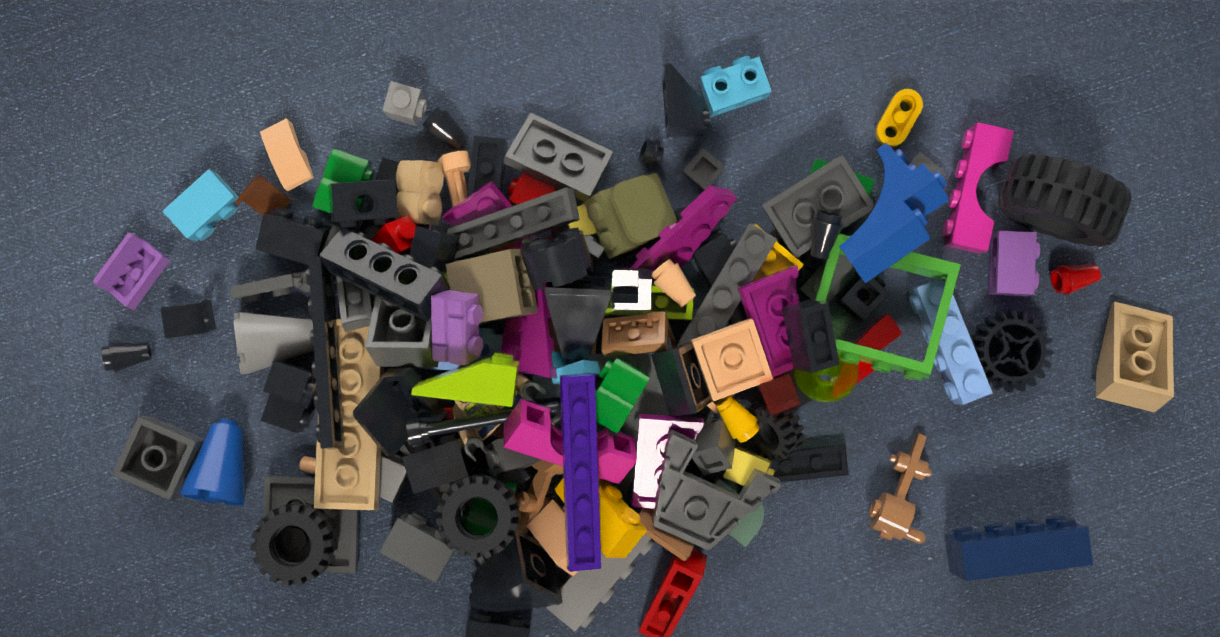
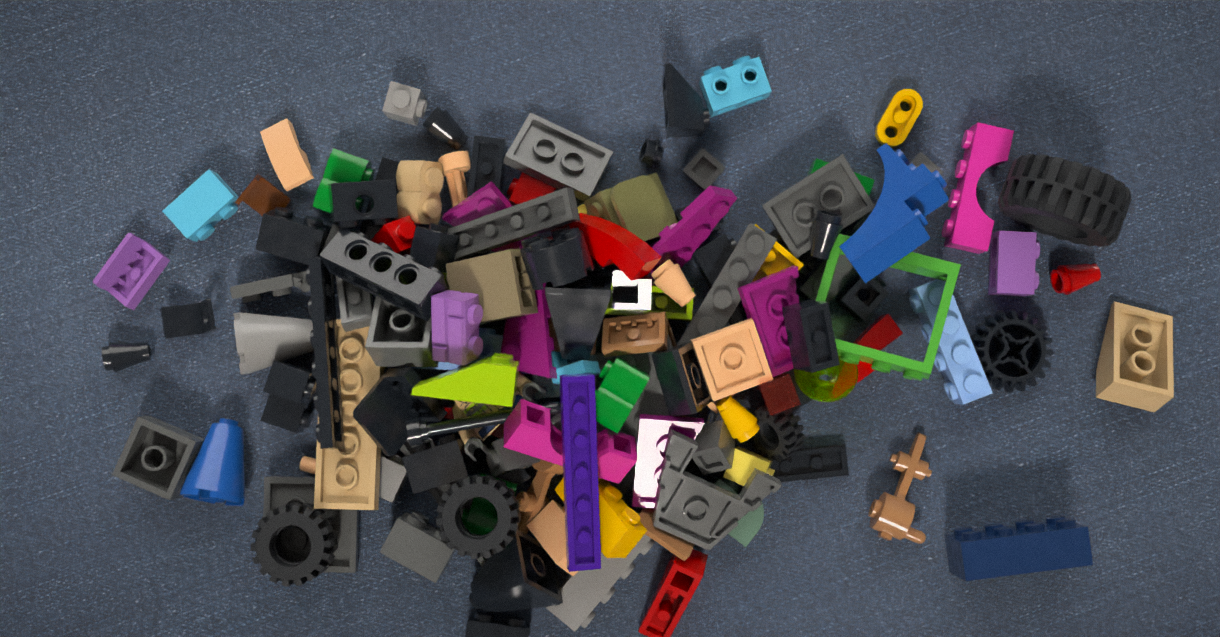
none -> red slope [564,213,662,281]

